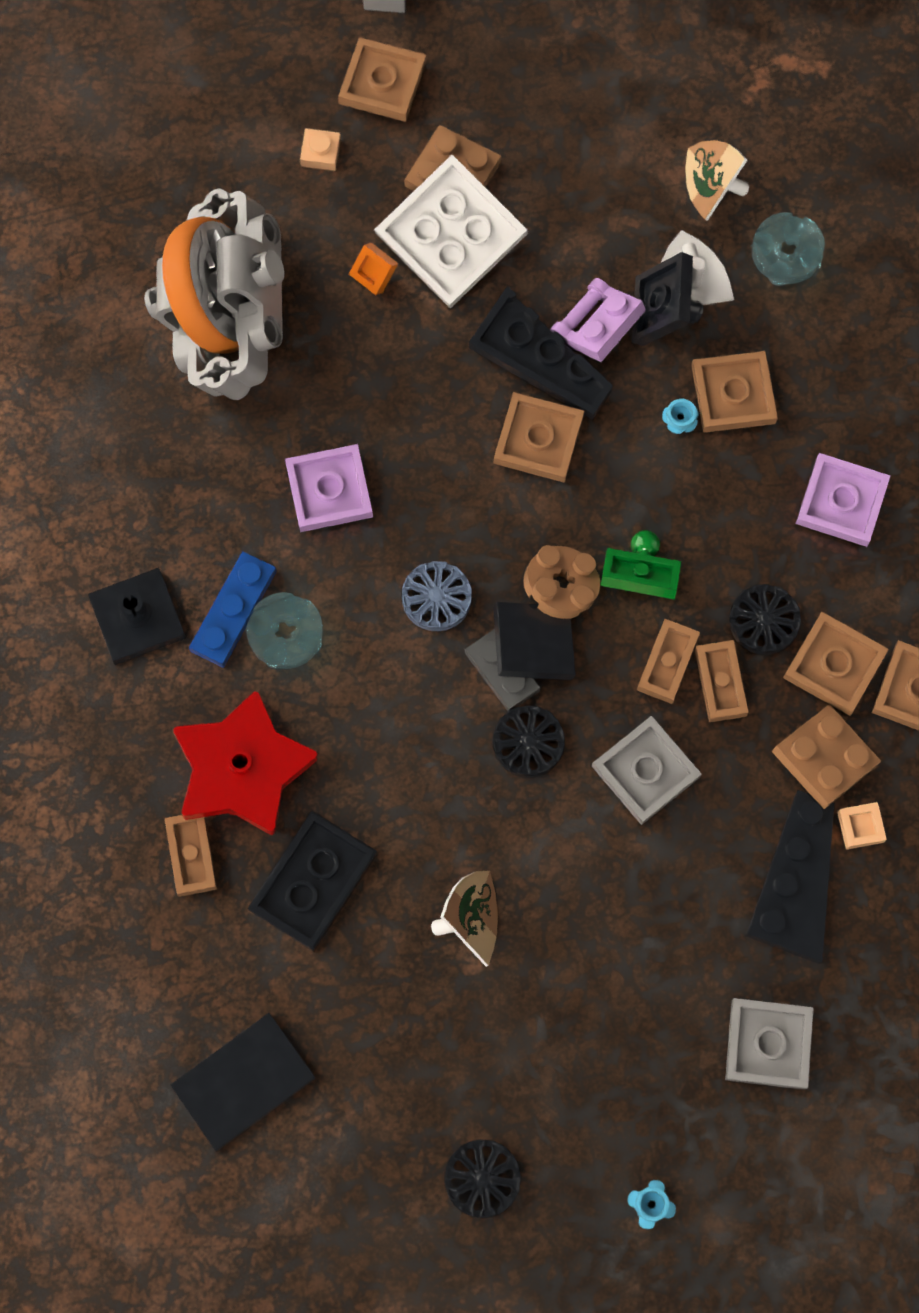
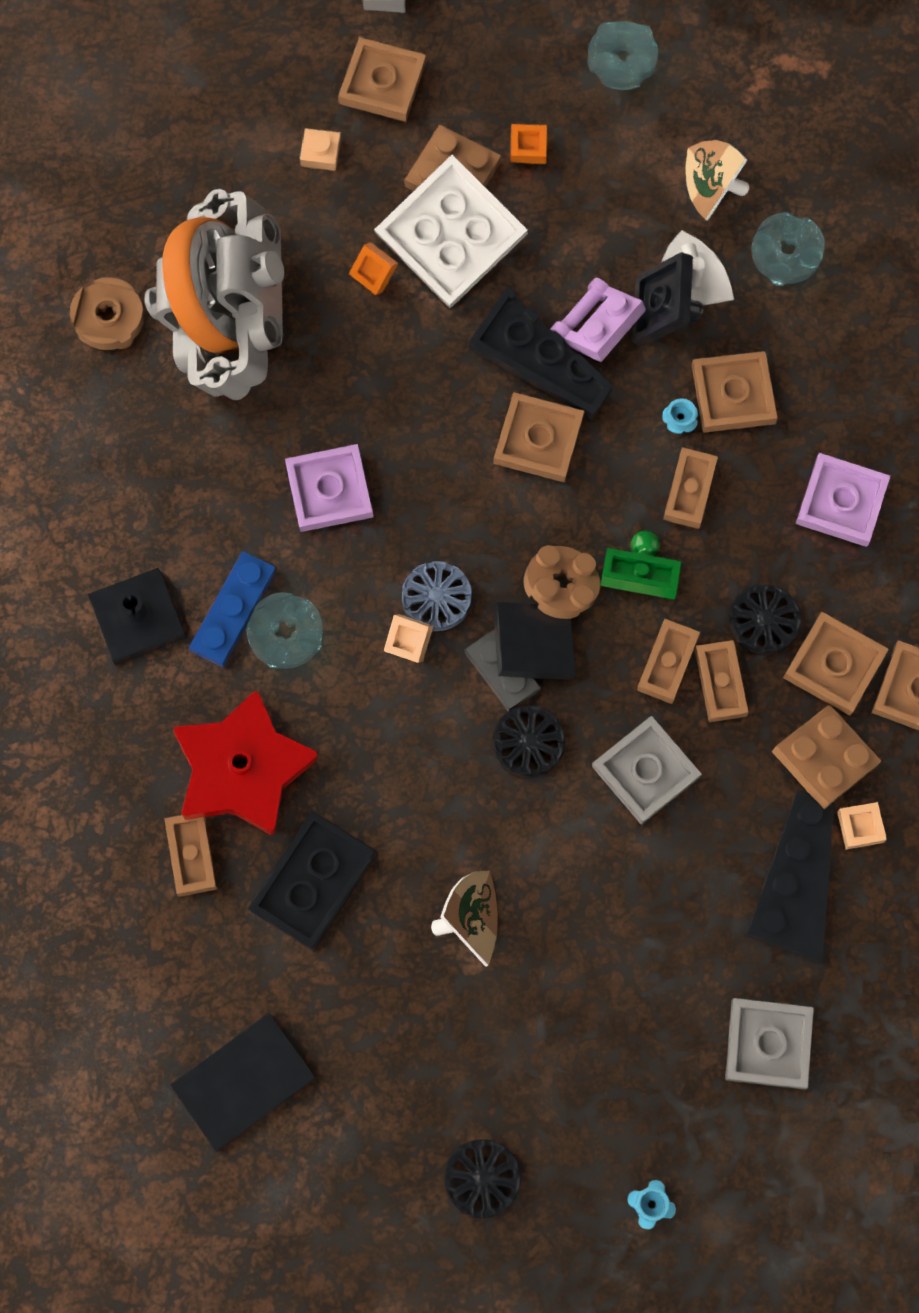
none -> medium nougat plate [70,277,145,350]
none -> light nougat plate [384,614,433,663]
none -> orange plate [510,124,547,164]
none -> clear light blue plate [588,21,658,90]
none -> medium nougat plate [663,447,718,529]

